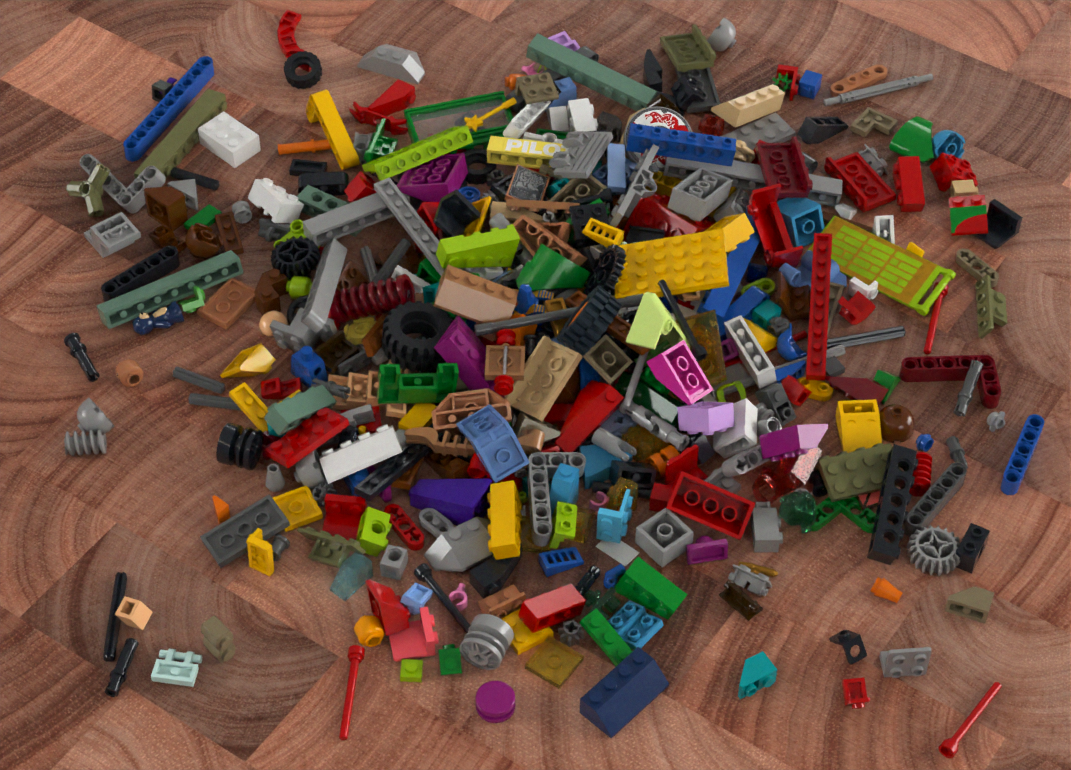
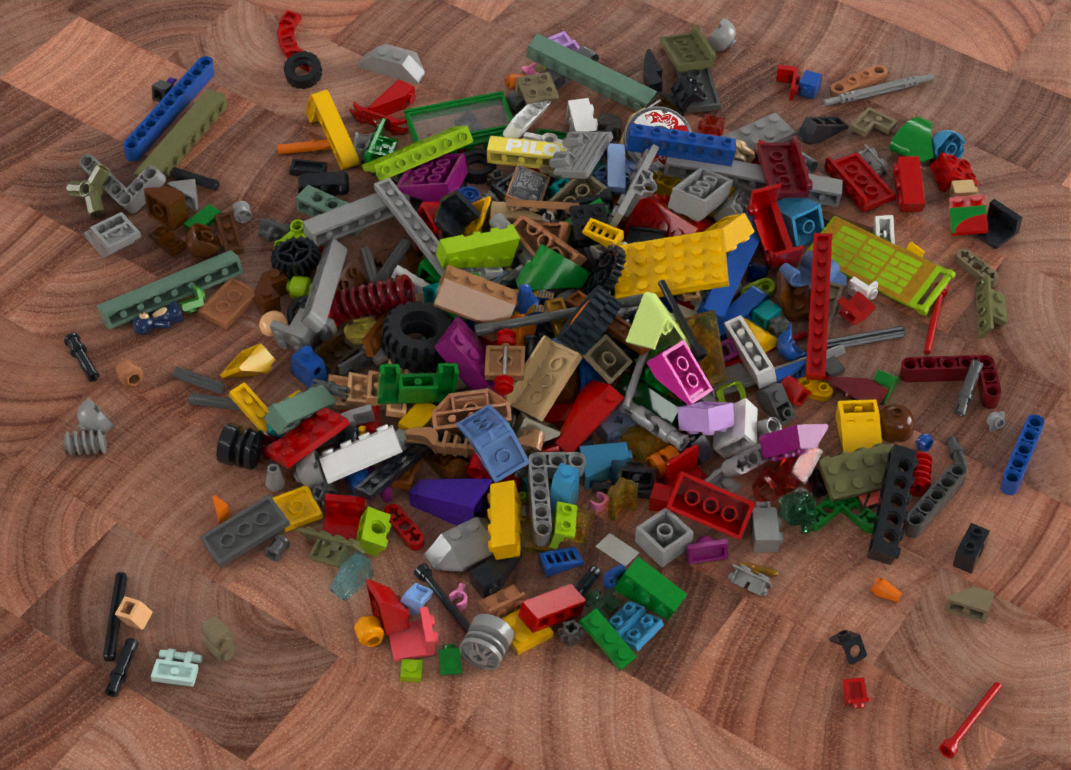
black beam [101,246,180,302] -> none
white brick [198,111,261,168] -> none
yellow bracket [246,528,274,576] -> none
white wedge [248,178,304,223] -> none
red slope [261,377,303,399] -> none
red piece [339,645,365,741] -> none
red brick [344,171,377,203] -> none
light grey brick [380,545,408,580] -> none
light grey plate [419,508,453,538] -> none
yellow piece [464,97,517,132] -> none
magenta head [475,681,515,723] -> none
clear yellow tile [525,636,584,689] -> none
medium blue slope [545,77,577,112] -> none
white slope [546,106,569,132] -> none
dark blue slope [580,647,669,738] -> none
light grey piece [592,427,637,462] -> none
medium azure bracket [596,489,633,544] -> none
tan slope [711,84,785,128] -> none
dark brown hinge [719,581,763,621] -> none
teal slope [738,651,777,699] -> none
light grey wheel [755,402,775,421] -> none
green gear [772,73,792,92] -> none
white slope [835,203,857,220] -> none
light grey bracket [879,647,932,678] -> none
light grey gear [907,524,960,576] -> none

